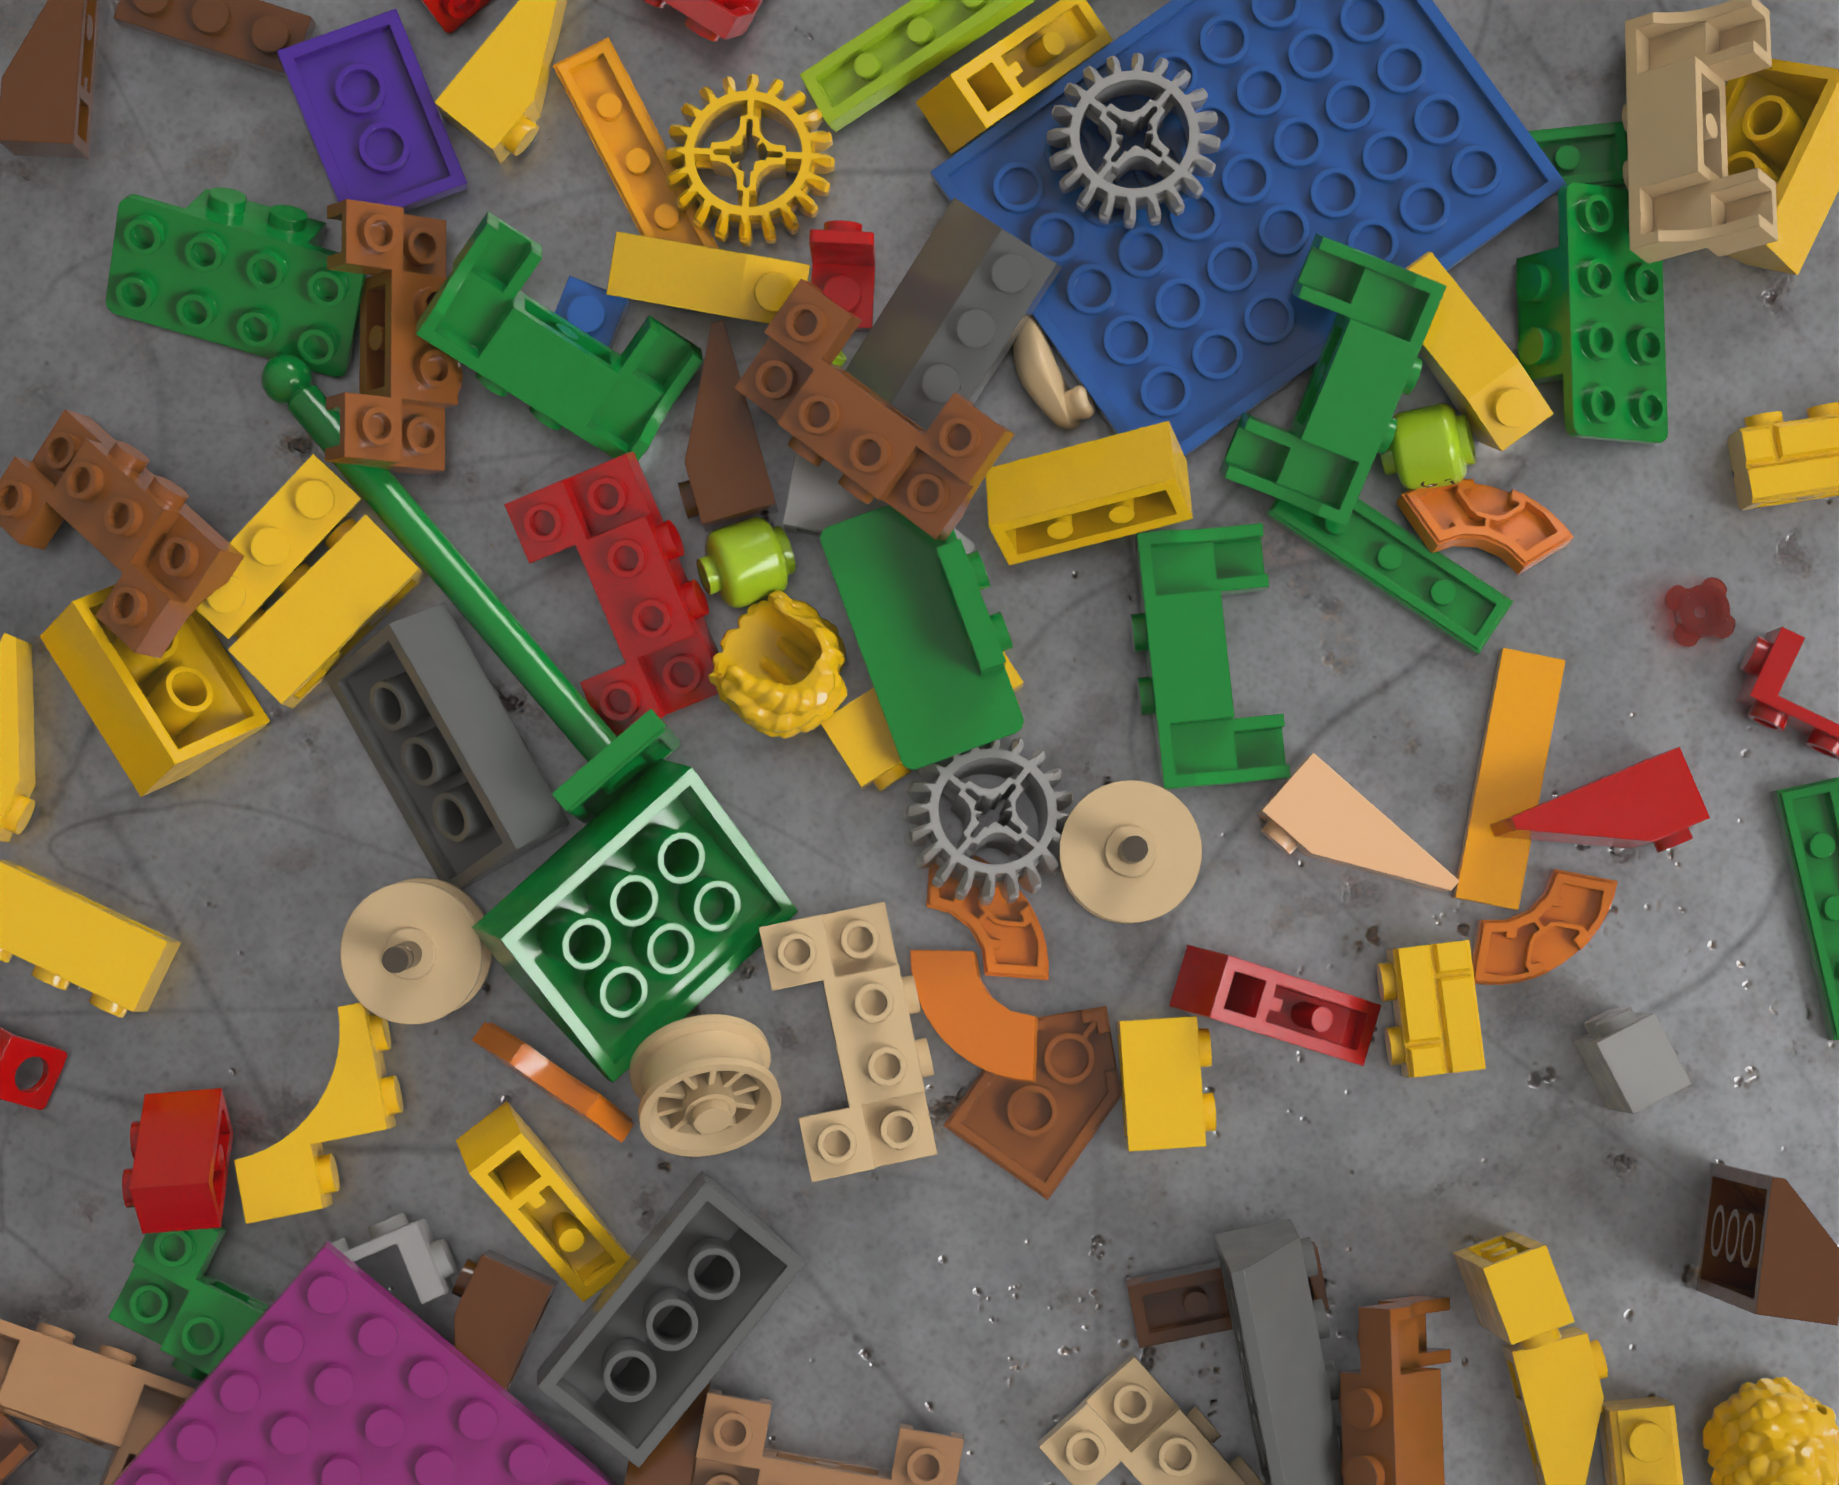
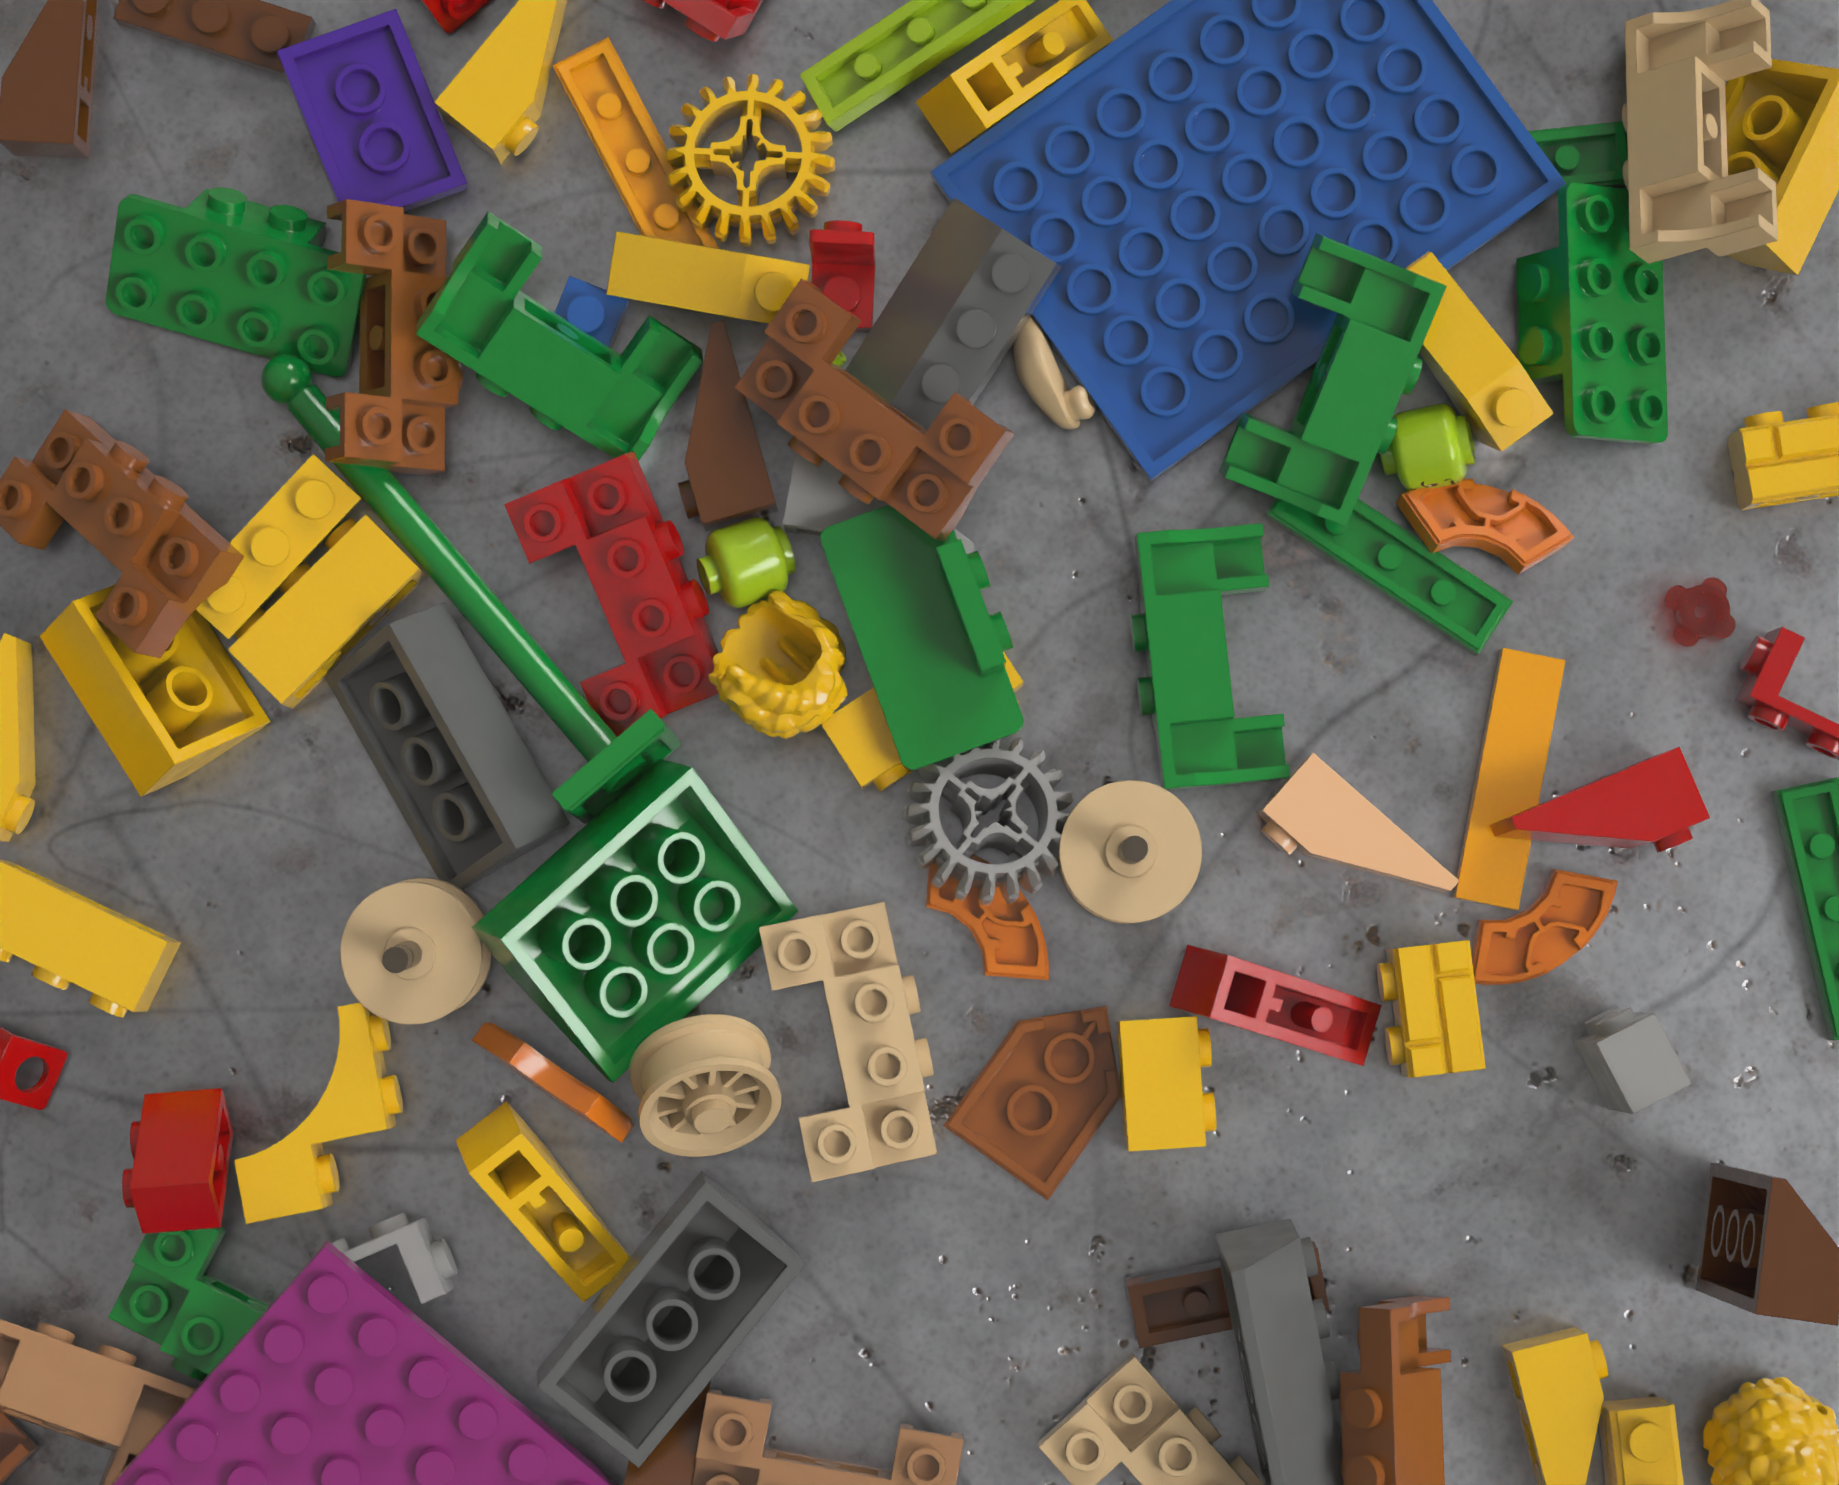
reddish brown slope [452,1249,558,1391] -> none
orange tile [910,950,1038,1083] -> none
yellow brick [986,421,1193,566] -> none
light grey gear [1047,53,1220,228] -> none
yellow brick [1453,1231,1575,1350] -> none

